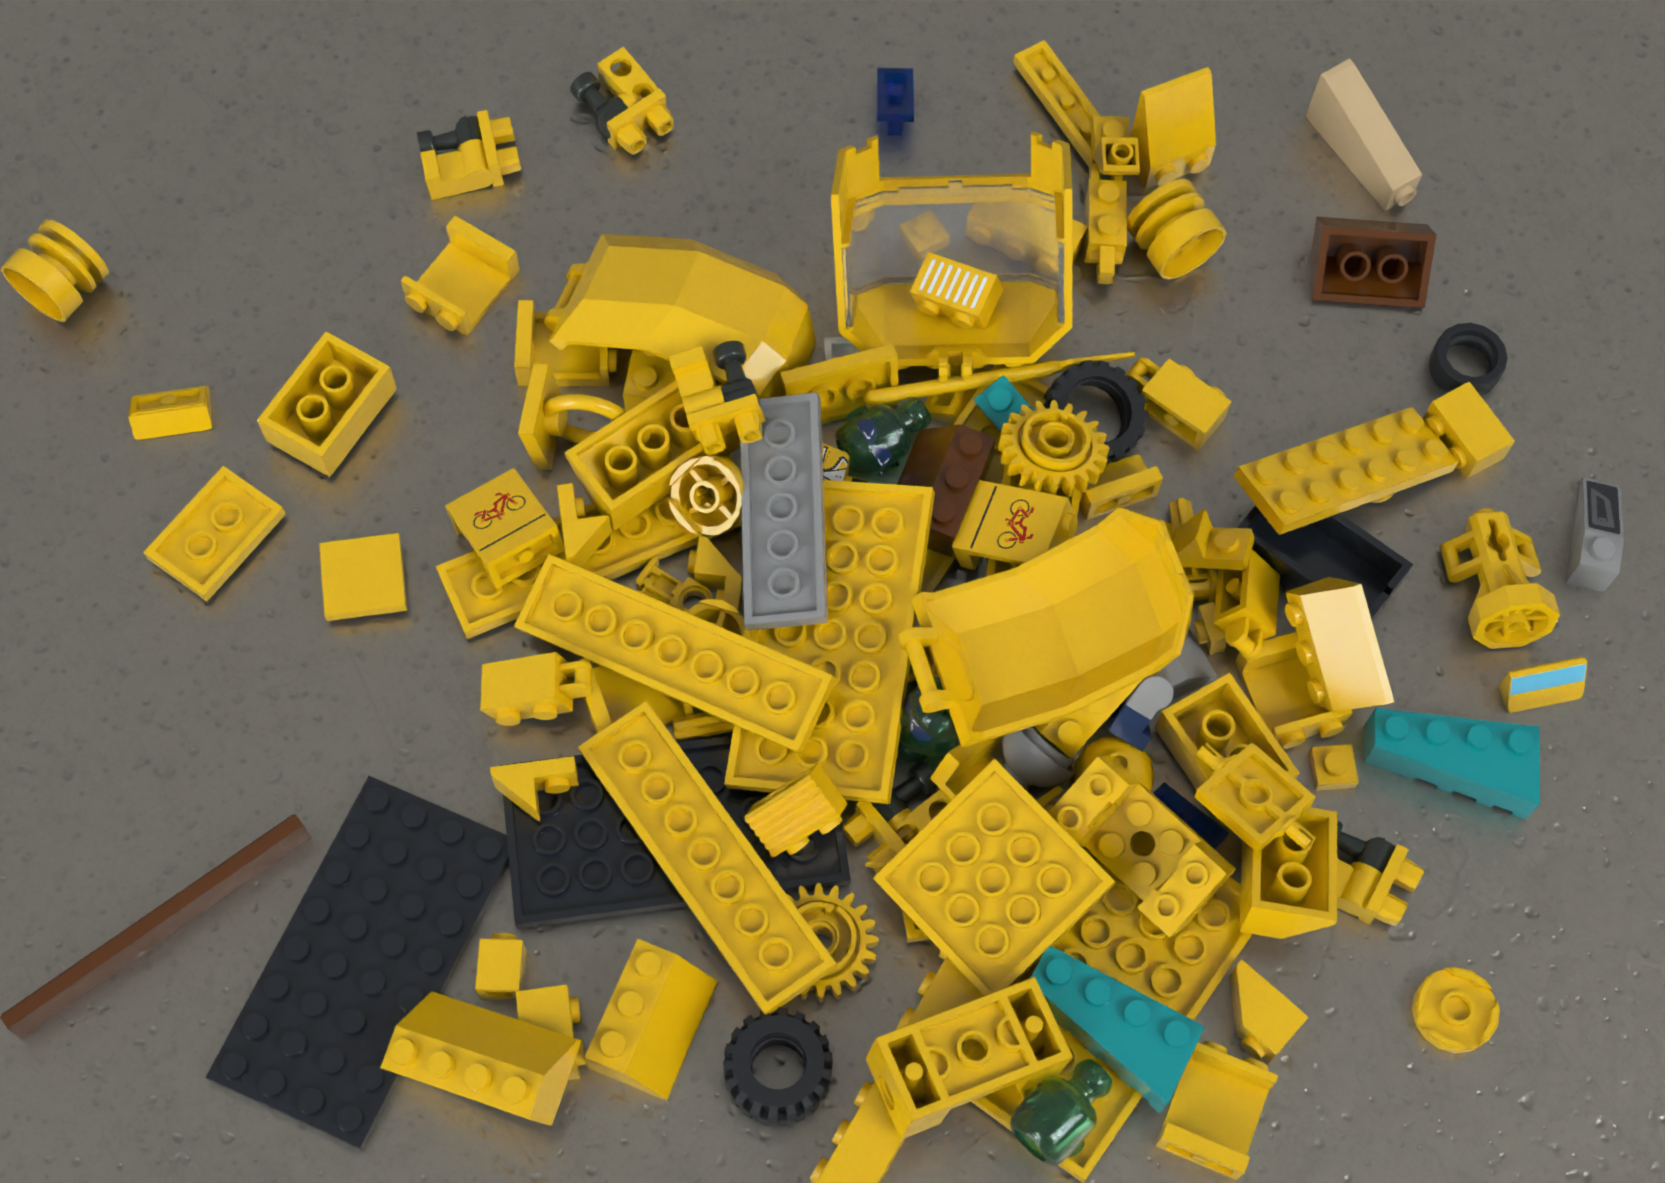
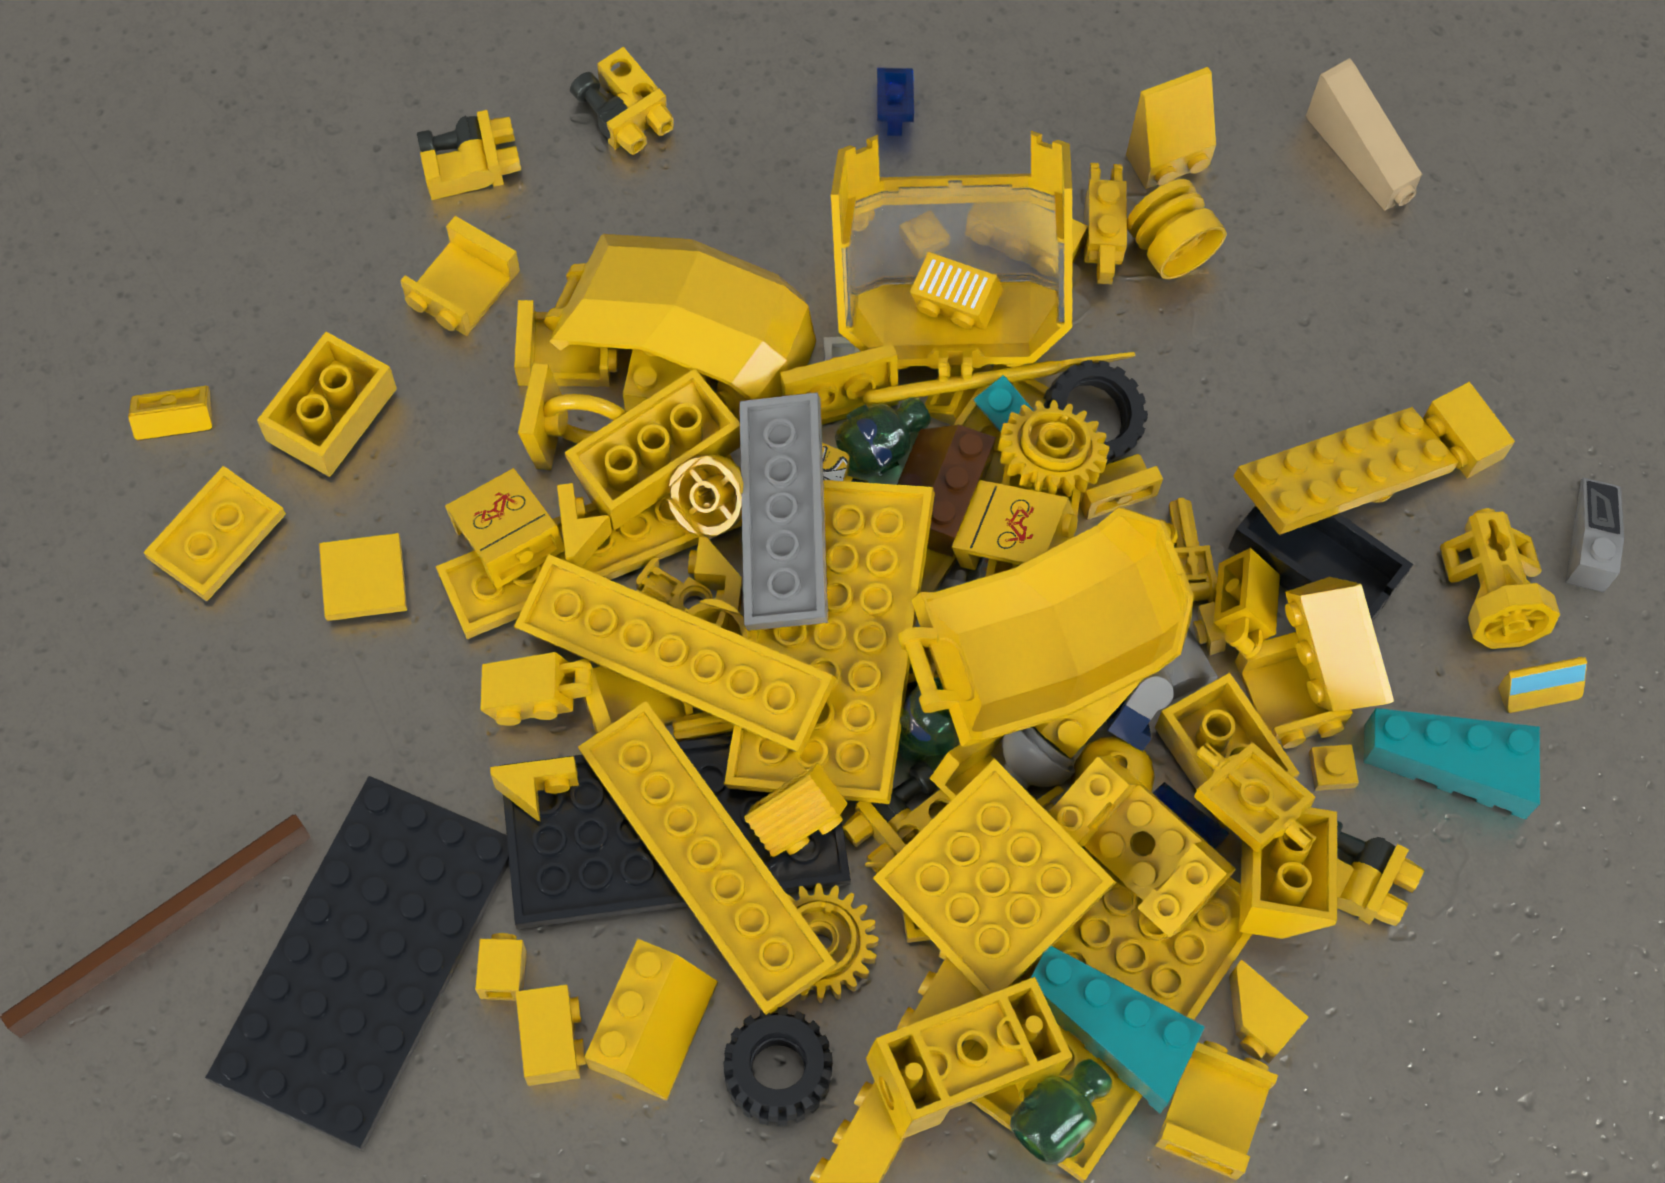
yellow wheel [1,219,109,322] -> none
yellow slope [380,991,581,1126] -> none
yellow hips [668,341,766,455] -> none
yellow plate [1013,40,1101,167] -> none
yellow slope [1090,116,1140,175] -> none
yellow brick [1125,357,1232,451] -> none
yellow slope [1173,509,1255,570] -> none
reddish brown slope [1311,216,1437,308] -> none
yellow tile [1412,966,1500,1054] -> none
black tyre [1429,323,1508,396] -> none

